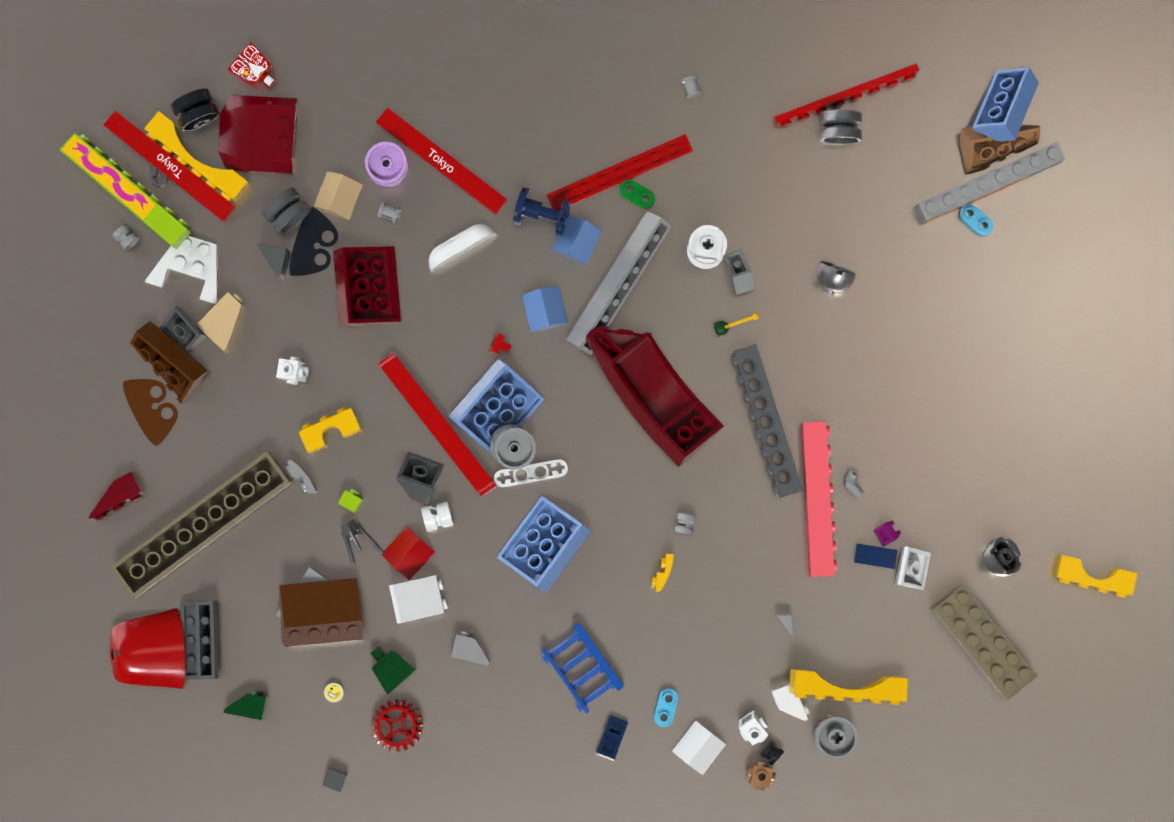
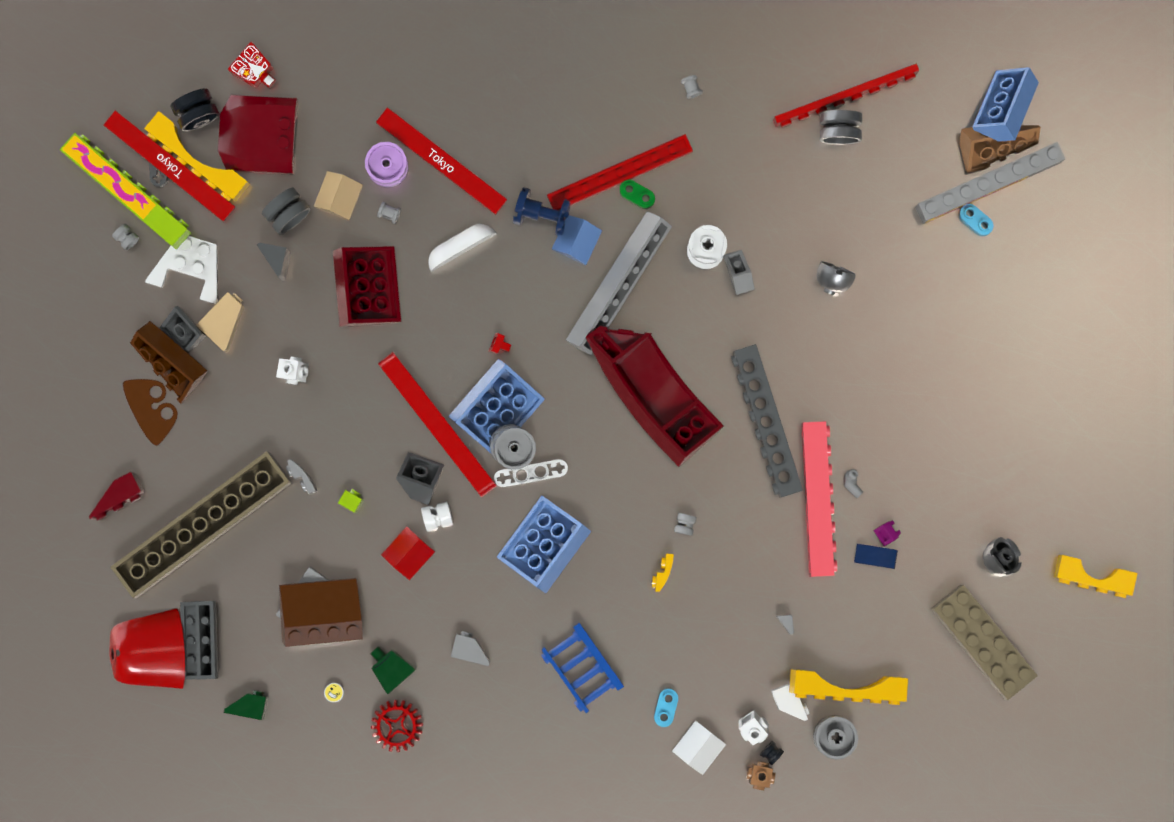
black piece [289,207,338,276] -> none
yellow arch [299,407,362,454] -> none
dark grey slope [322,767,347,792] -> none
flat silver plant [340,520,383,565] -> none
white slope [389,575,448,624] -> none
medium blue slope [522,286,568,332] -> none
dark blue slope [596,715,628,761] -> none
hinge [713,313,759,337] -> none
white slope [894,546,931,590] -> none

